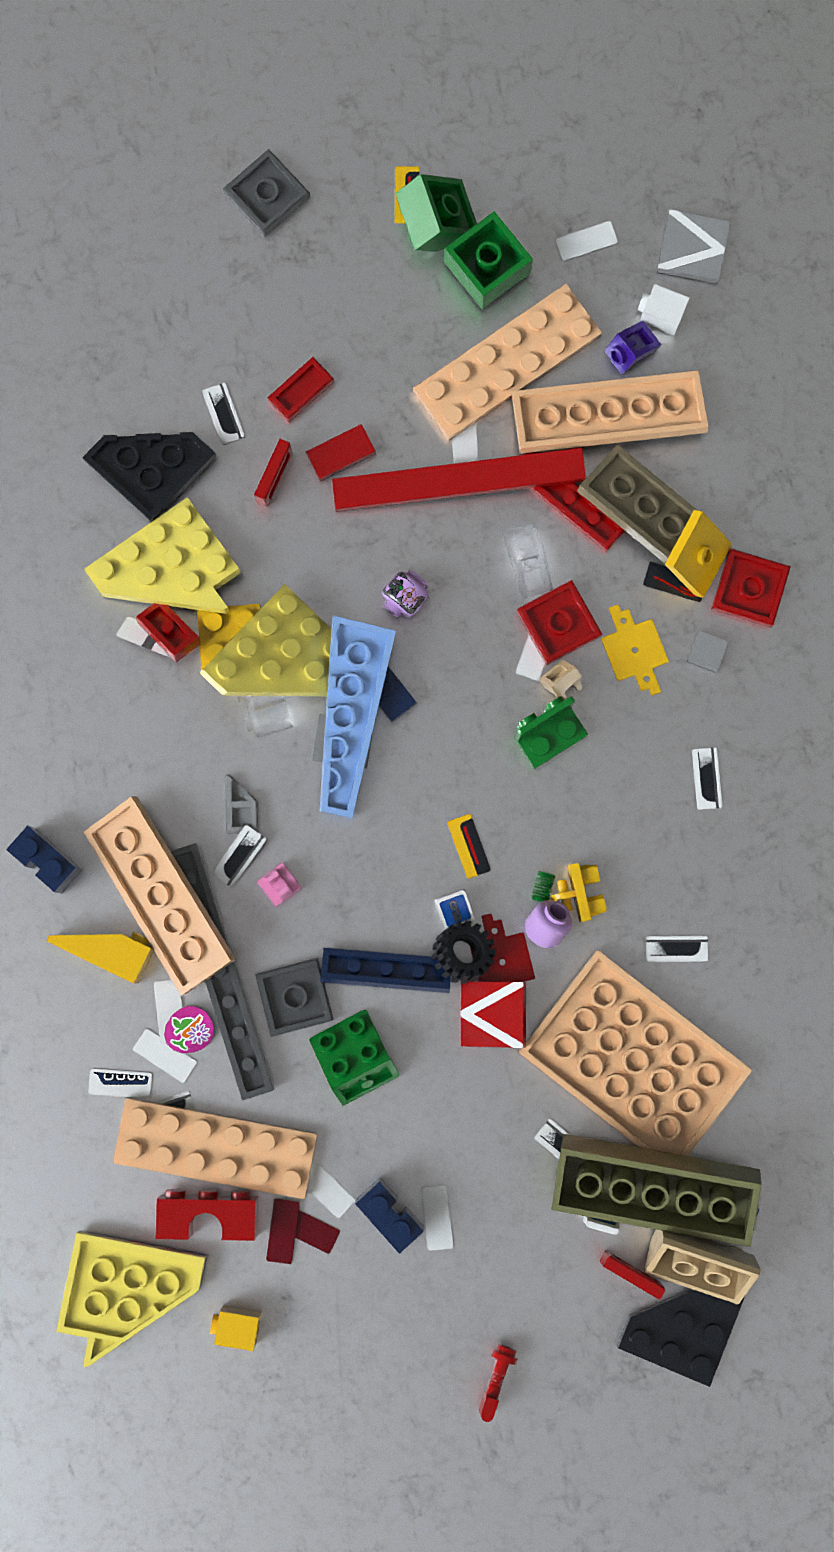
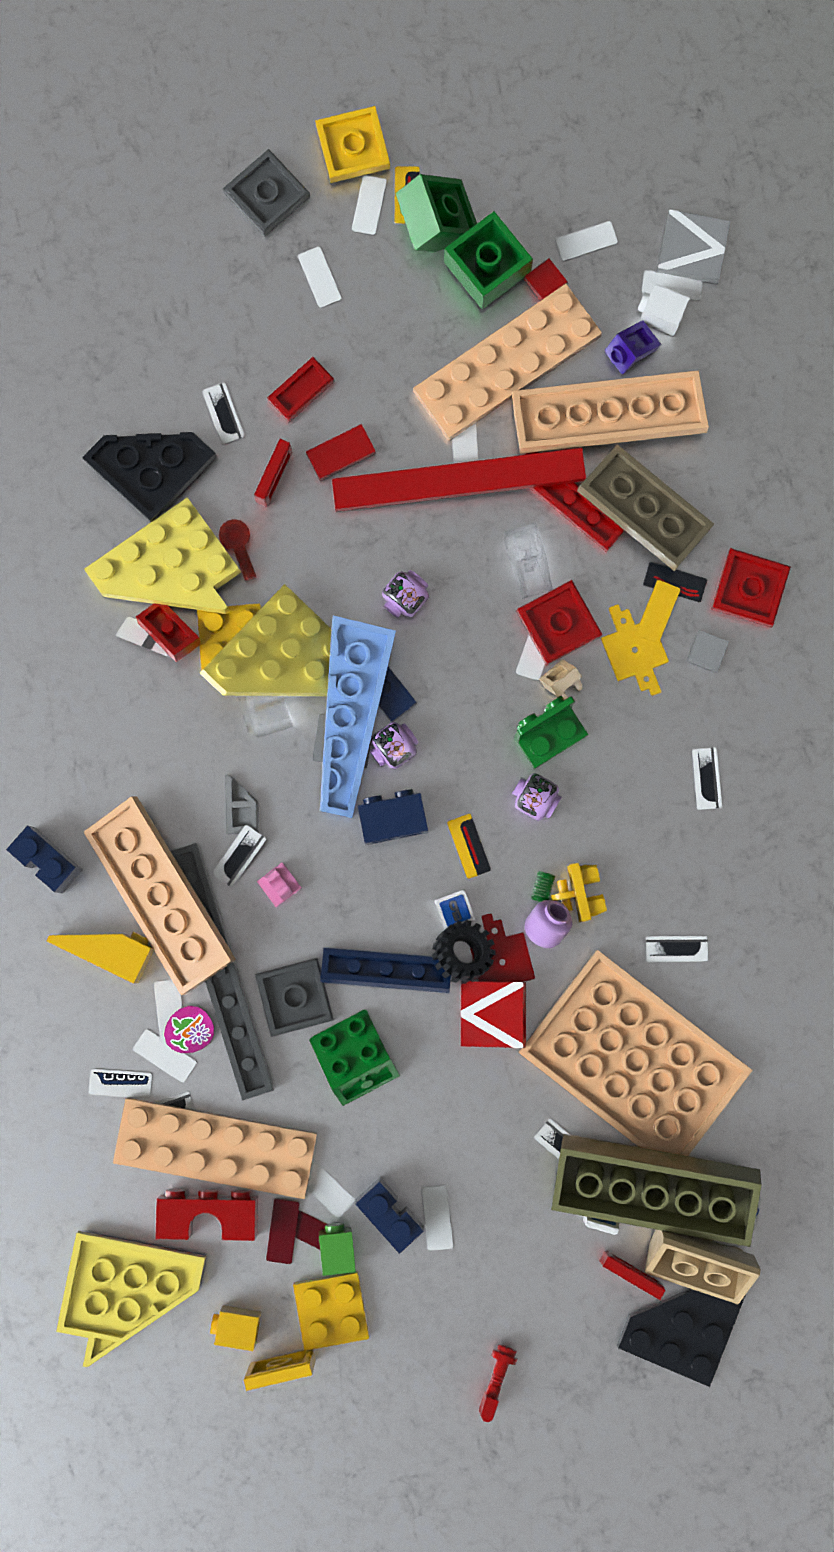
yellow plate [665,510,732,598] -> none
none -> clear red plate [219,519,257,581]
none -> yellow tile [244,1349,316,1391]
none -> yellow plate [293,1271,369,1351]
none -> white sticker [298,247,342,308]
none -> yellow plate [315,106,390,183]
none -> bright green brick [319,1223,356,1276]
none -> white sticker [351,175,387,235]
none -> dark blue brick [357,789,428,845]
none -> lavender head [370,722,419,769]
none -> lavender head [512,773,562,821]
none -> red tile [524,258,568,301]
none -> yellow sticker [636,580,680,643]
none -> white sticker [642,270,703,301]

